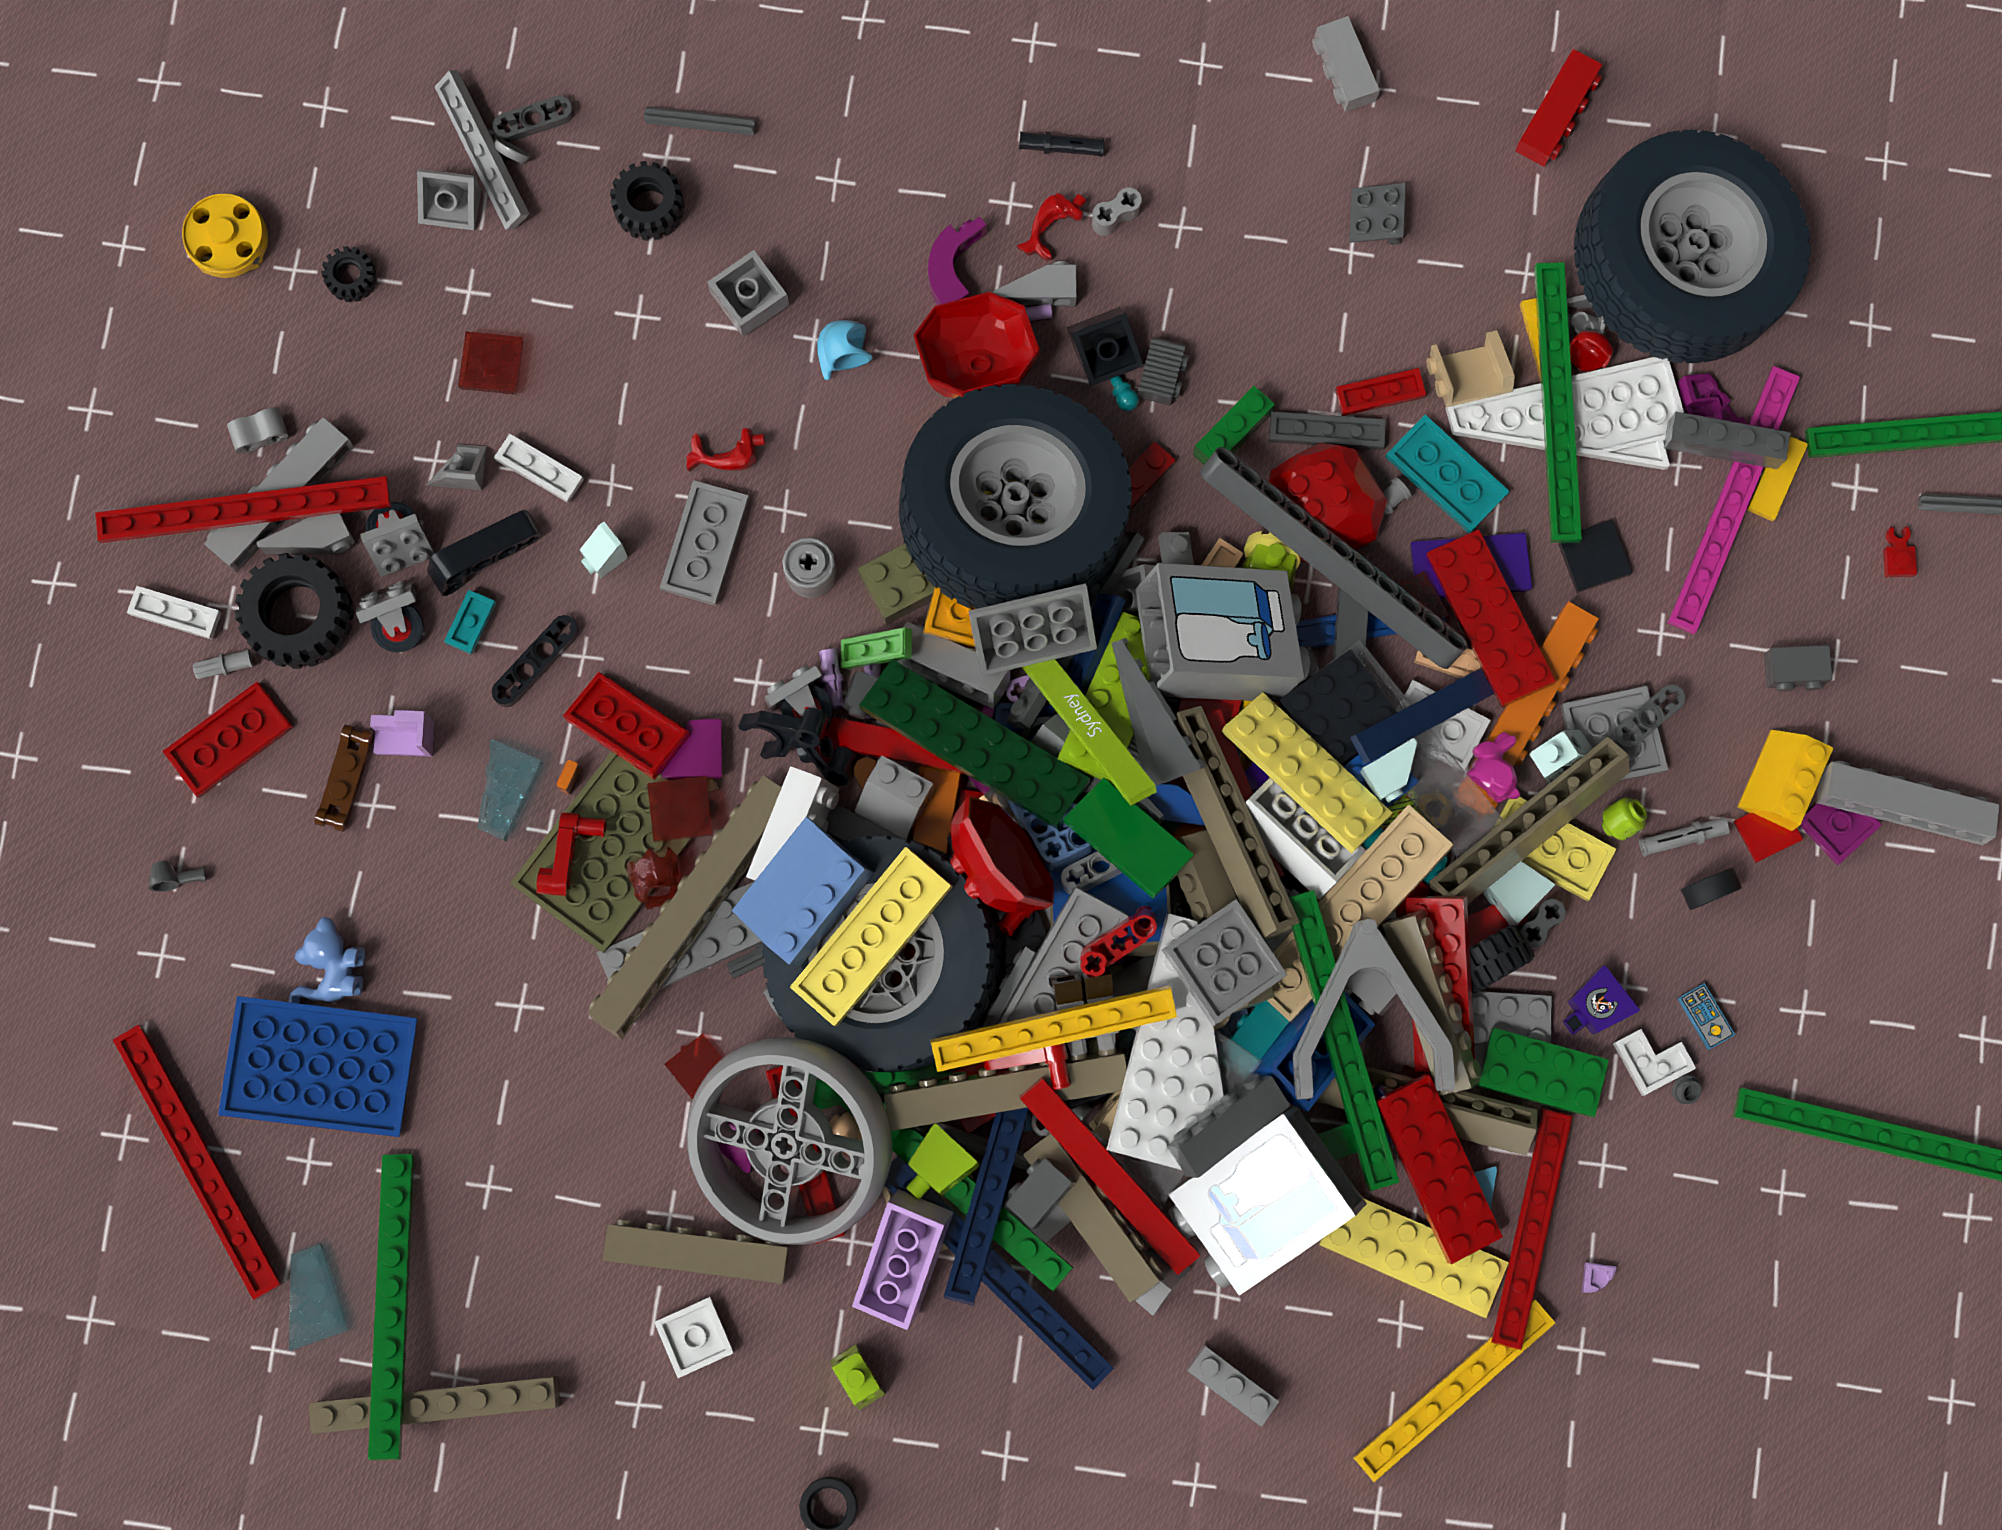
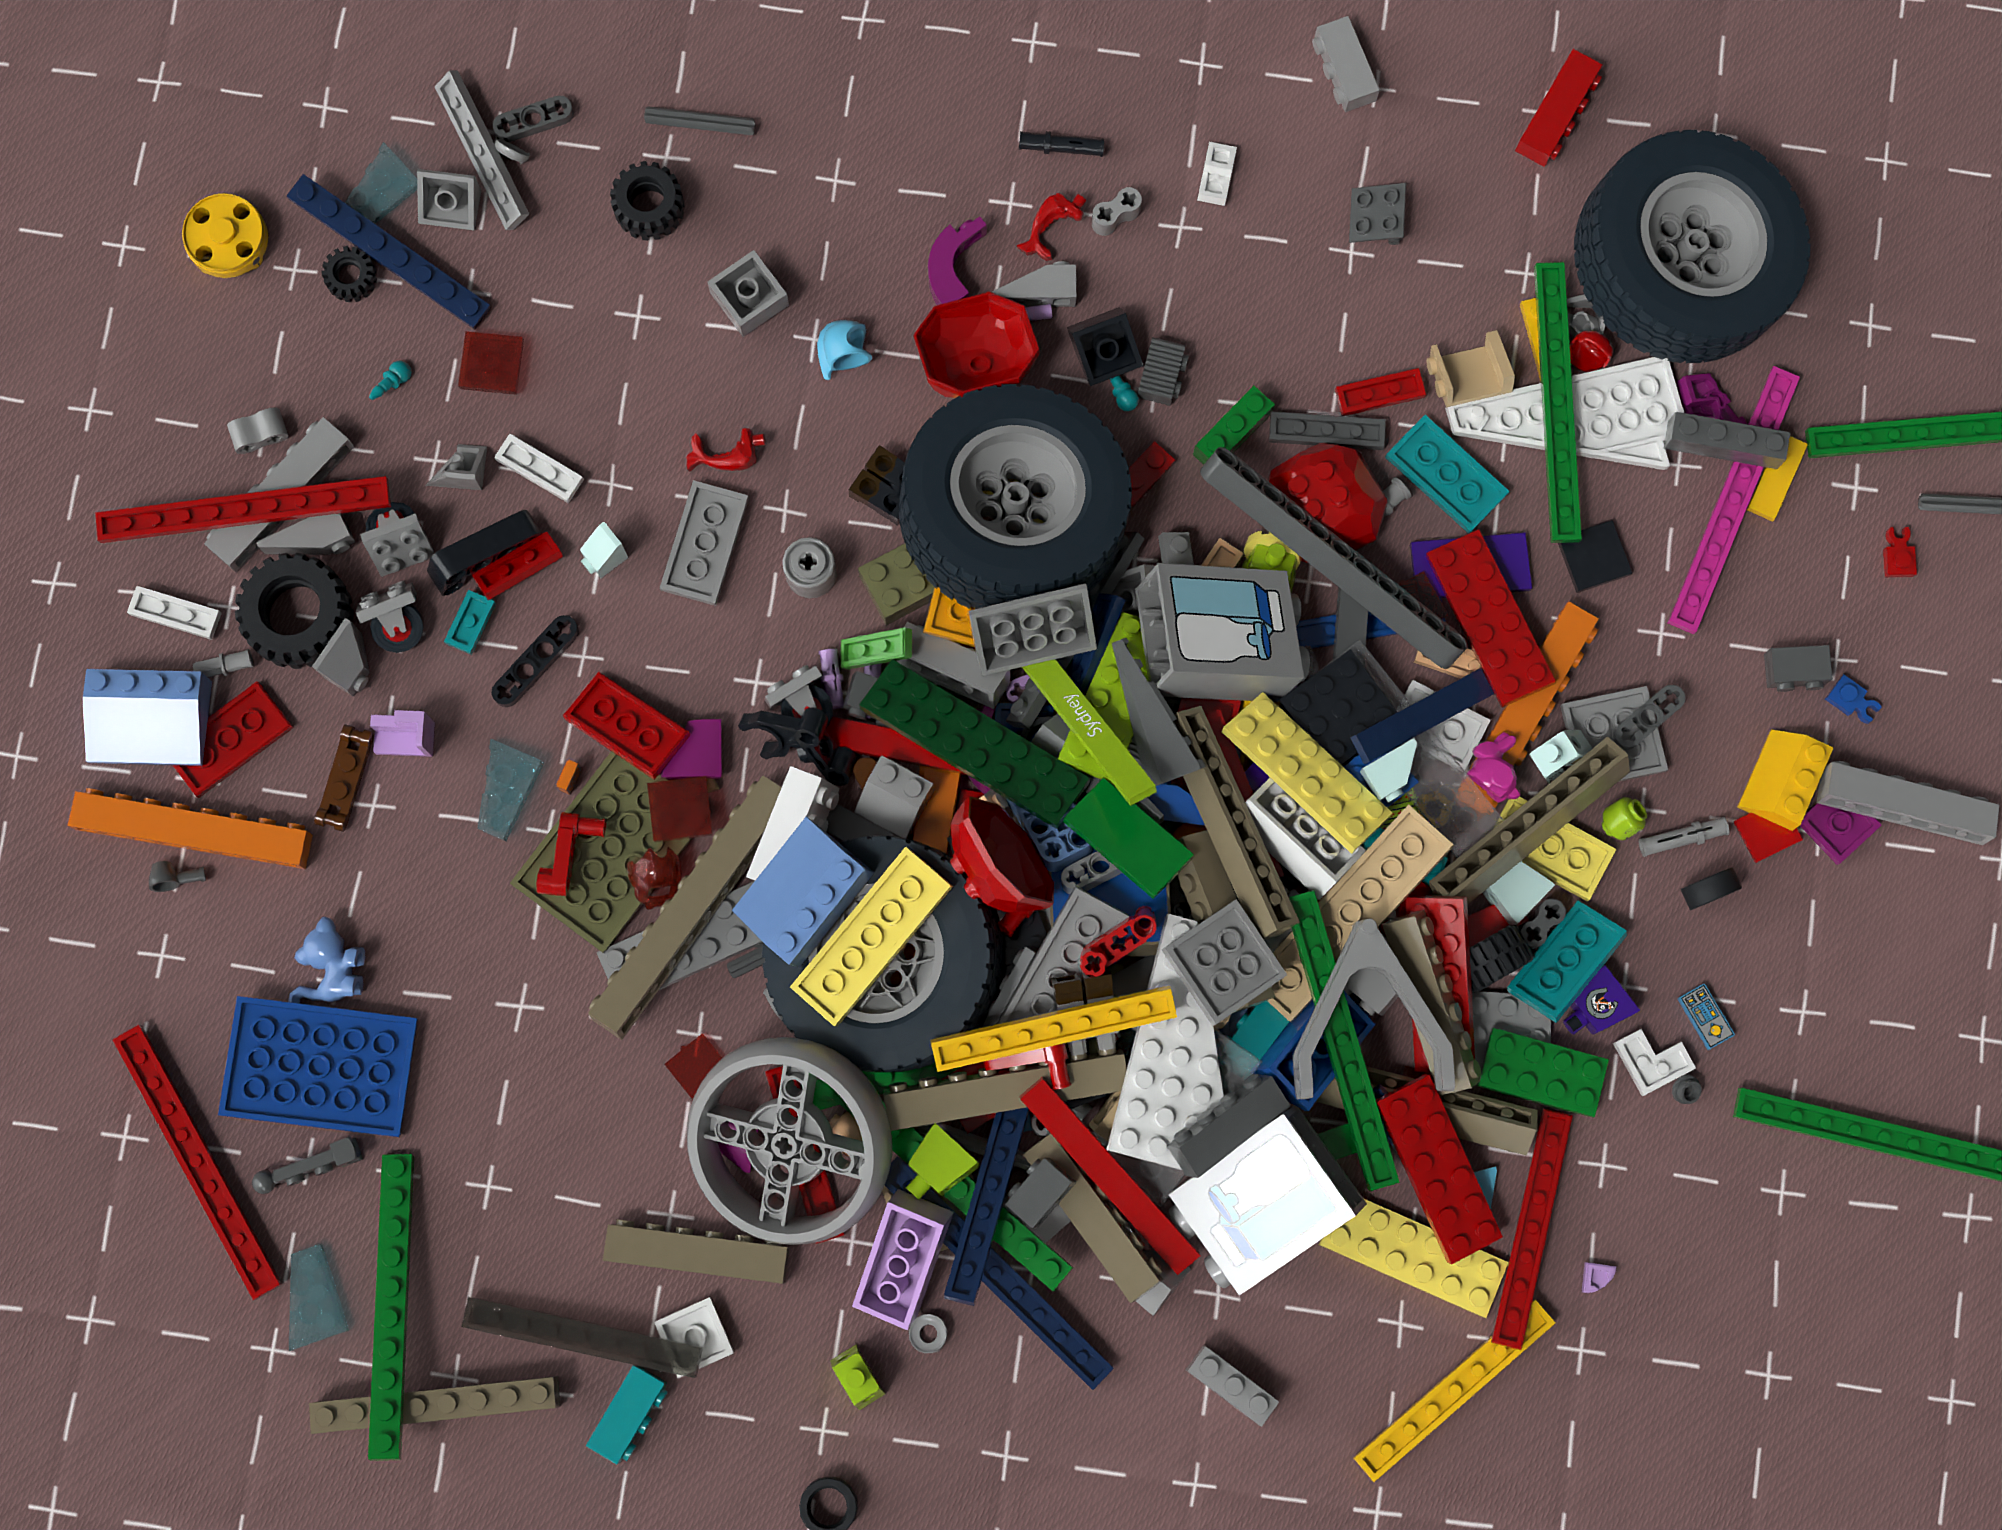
none -> orange brick [67,788,313,869]
none -> slope [83,669,212,766]
none -> dark grey plate [252,1137,363,1194]
none -> dark blue plate [286,174,491,330]
none -> light grey slope [312,618,370,696]
none -> clear light blue wing [345,142,417,224]
none -> teal bar [369,360,412,400]
none -> clear smoke plate [461,1297,703,1378]
none -> red plate [472,531,563,600]
none -> teal brick [586,1364,668,1465]
none -> hips [848,445,905,526]
none -> light grey piece [909,1314,947,1354]
none -> white slope [1197,142,1237,206]
none -> teal plate [1507,900,1627,1023]
none -> blue plate [1825,674,1882,724]

